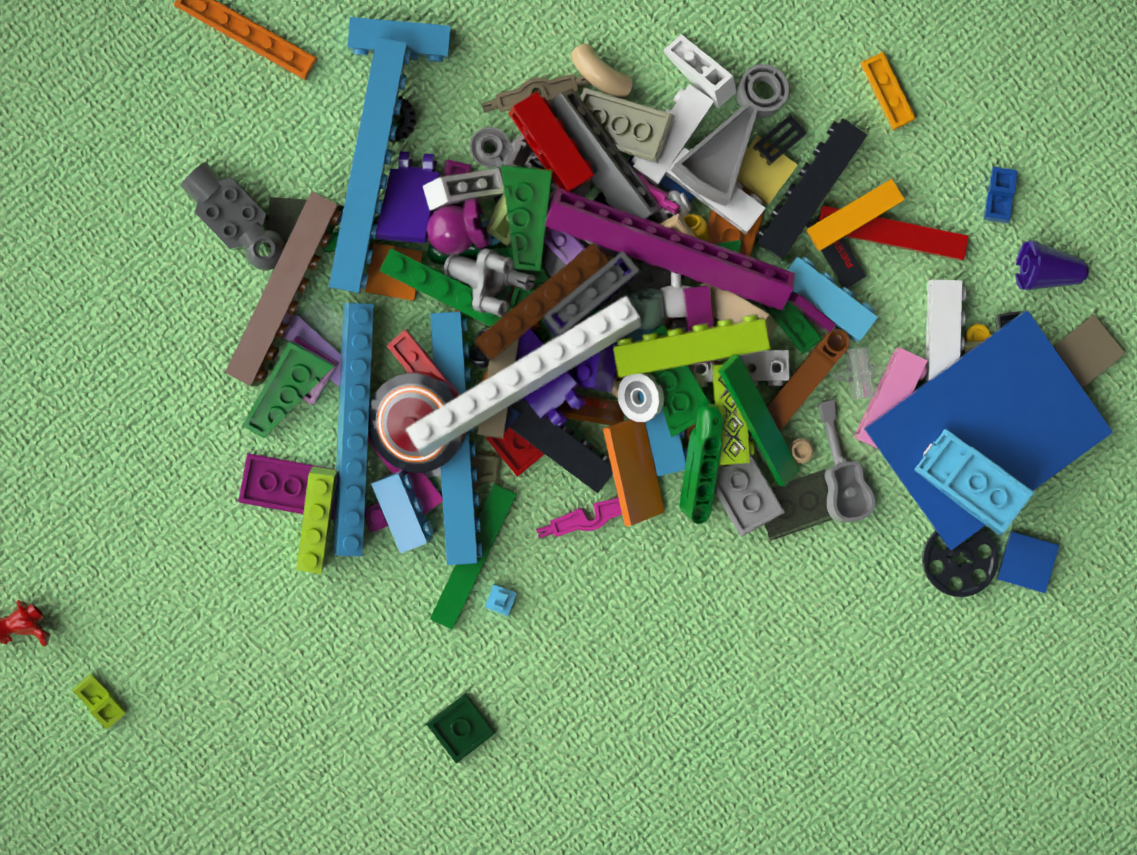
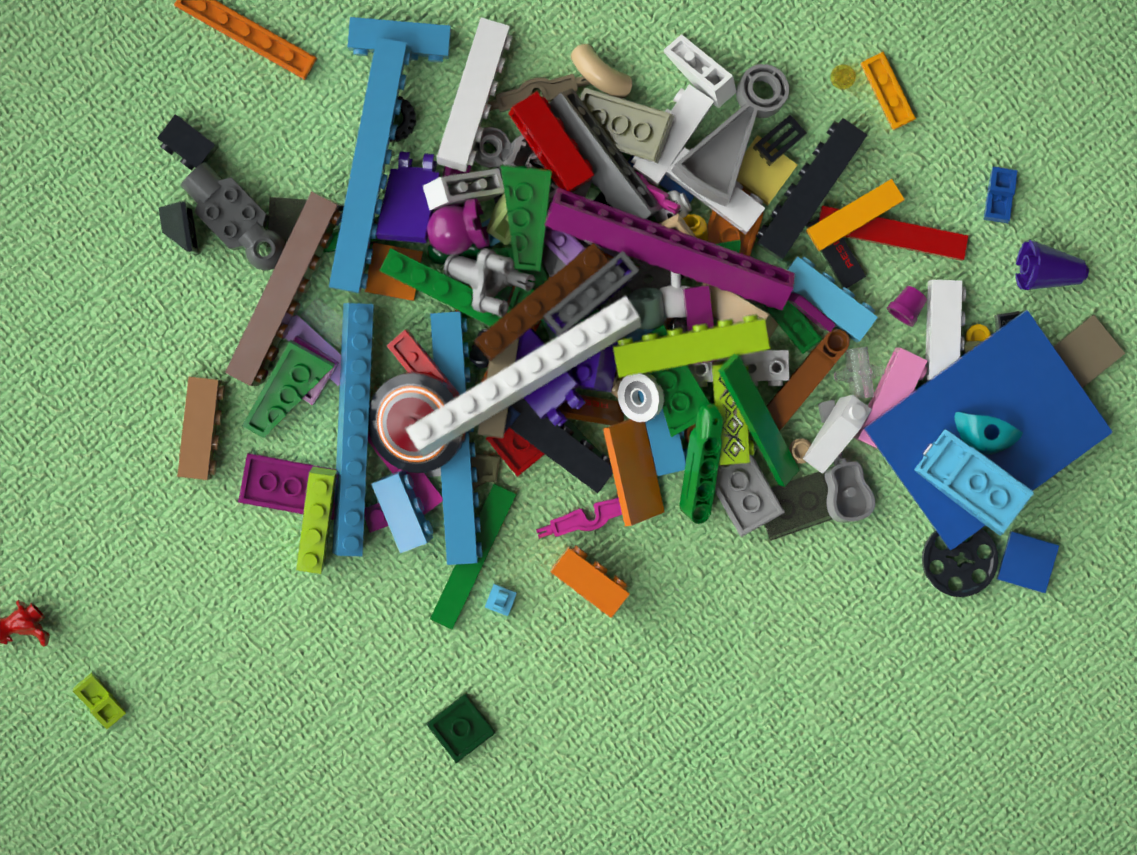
none -> black brick [157,114,218,171]
none -> black slope [158,201,199,255]
none -> medium nougat brick [177,377,225,480]
none -> white brick [437,18,513,172]
none -> orange brick [550,545,630,618]
none -> white slope [803,395,872,473]
none -> clear yellow plate [830,64,856,90]
none -> magenta piece [887,285,927,327]
none -> teal piece [955,412,1023,455]

